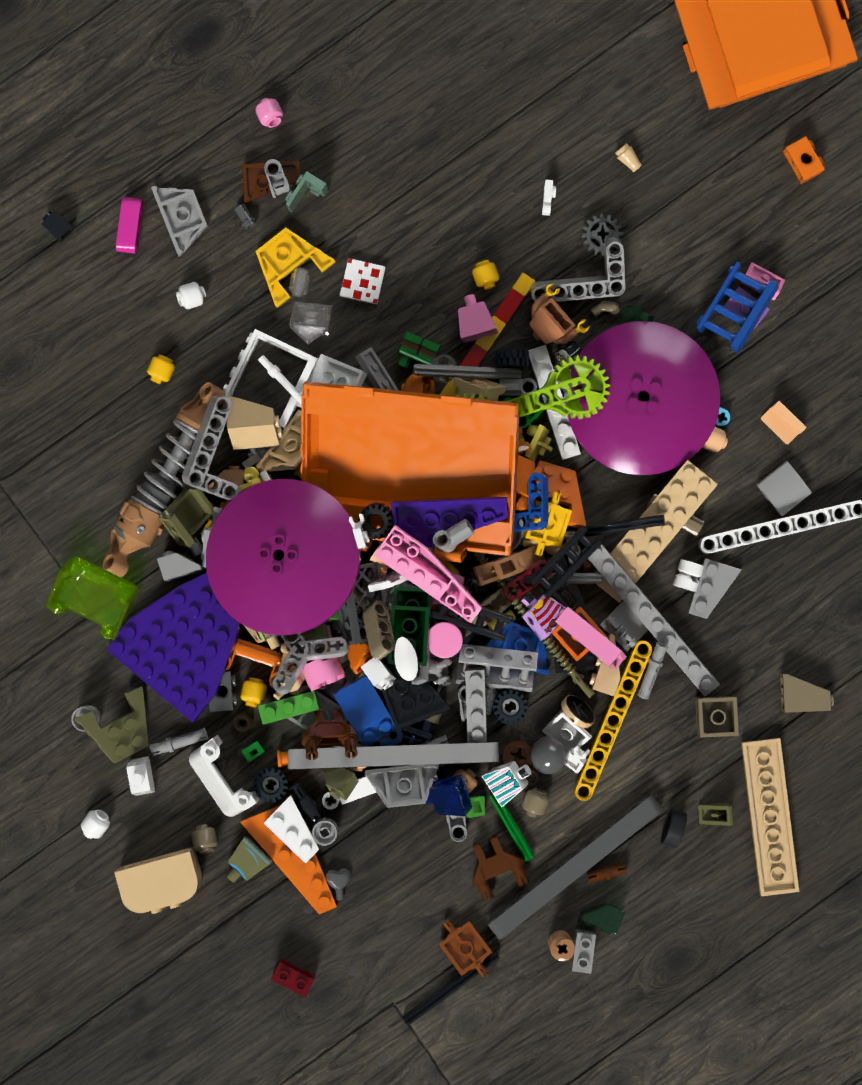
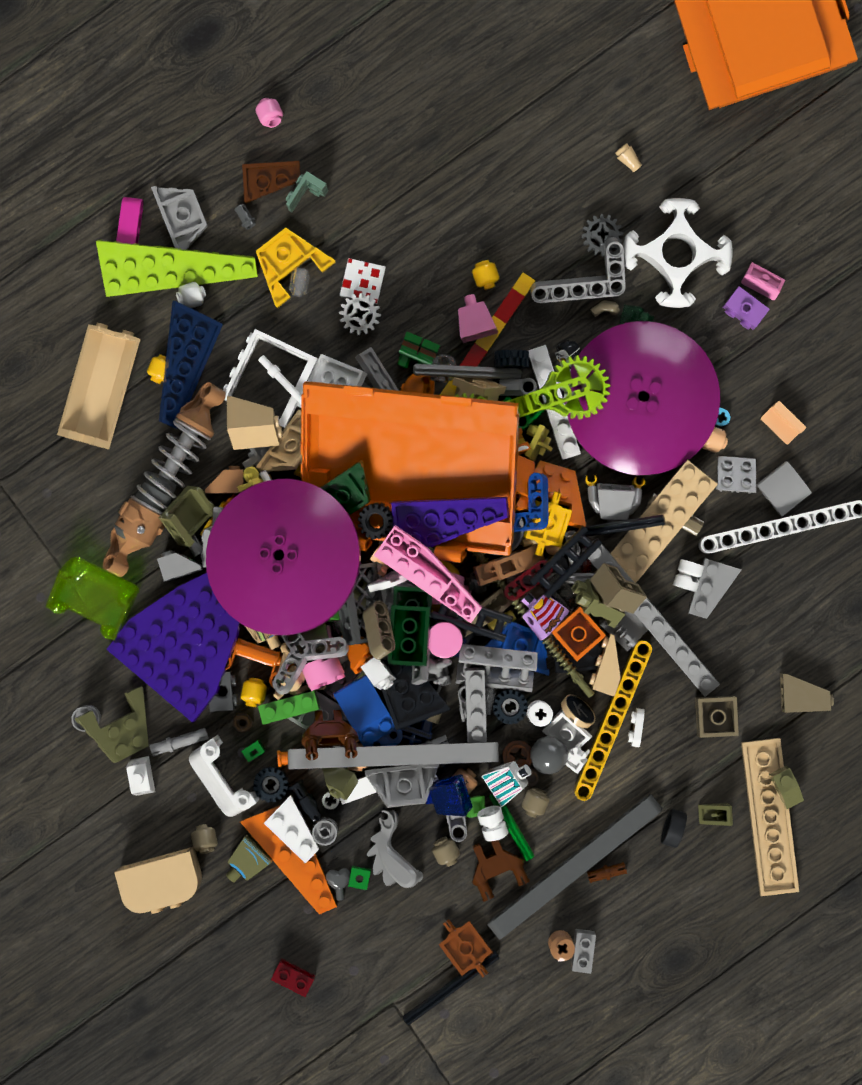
black brick [41,210,74,243] -> none
white head [81,809,110,839] -> none
light grey beam [182,395,239,500] -> none
light grey piece [264,159,291,199] -> none
clear slope [289,301,332,344] -> none
white plate [349,514,370,549] -> none
white arm [394,637,418,681] -> none
light grey piece [433,519,474,553] -> none
nougat torso [529,283,591,344] -> none
white plate [542,180,556,216] -> none
bright pink slope [555,607,627,671] -> none
clear green slope [580,902,625,935] -> none
light grey pin [637,642,668,699] -> none
blue fence [697,262,779,354] -> none
orange brick [783,136,825,184] -> none
none -> tan panel [57,323,140,449]
none -> lime wing [96,240,258,297]
none -> dark blue wing [159,300,223,429]
none -> dark green wing [319,460,371,515]
none -> white gear [339,293,381,335]
none -> green piece [348,866,371,890]
none -> light grey animal [367,810,423,888]
none -> dark tan head [432,836,460,867]
none -> white wheel [477,806,508,841]
none -> white piece [527,700,553,727]
none -> olive hips [571,578,626,628]
none -> light grey torso [585,475,645,523]
none -> dark tan brick [590,563,647,614]
none -> white piece [623,198,733,308]
none -> white plate [628,708,645,747]
none -> light grey hinge [716,456,756,494]
none -> olive slope [769,766,804,809]

